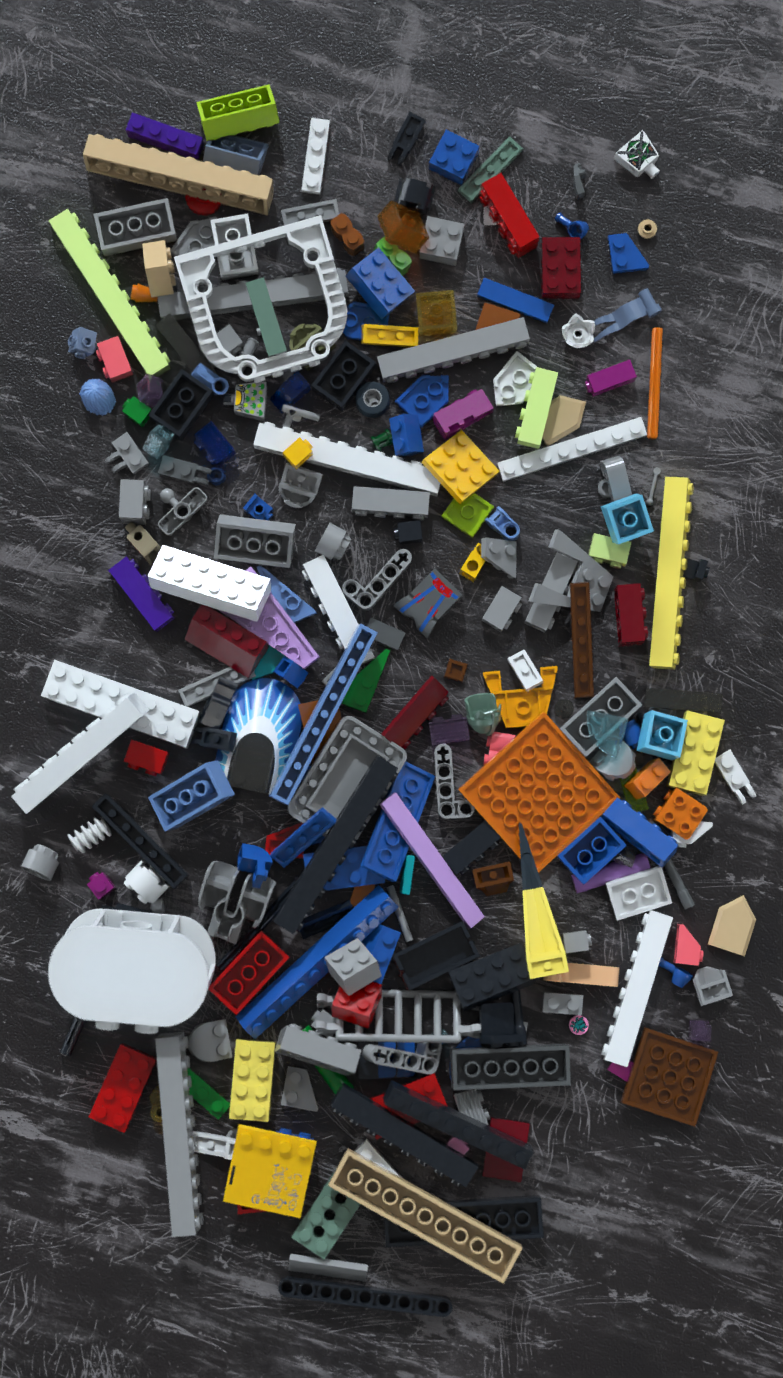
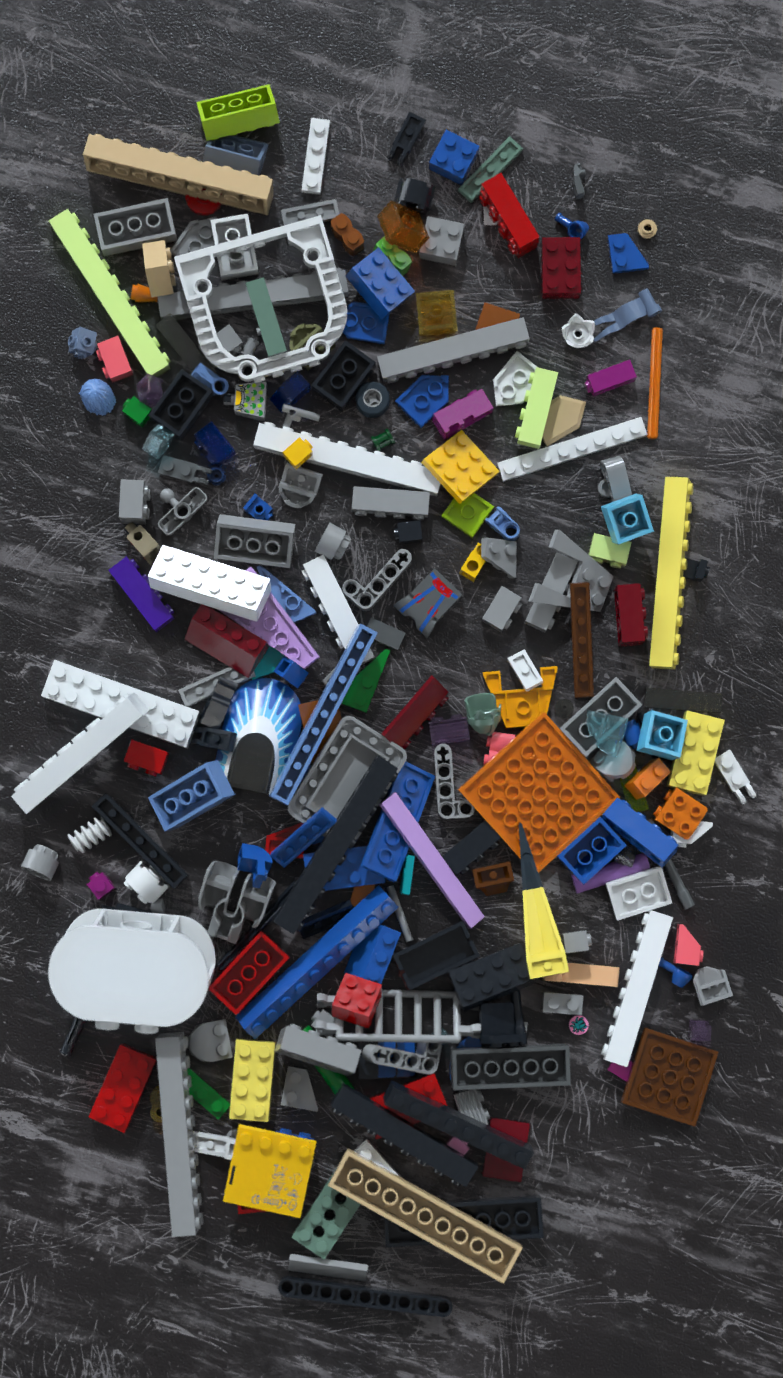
light grey hinge [105,432,149,475] -> none
dark purple brick [126,112,204,161] -> none
light grey brick [324,938,382,996] -> none
yellow plate [362,324,418,347] -> none
blue brick [389,414,424,456] -> none
reddish brown tile [444,659,468,683] -> none
blue tile [477,278,554,323] -> none
torso [614,130,660,179] -> none
light grey hinge [646,467,661,506] -> none
tan tile [708,895,756,956] -> none

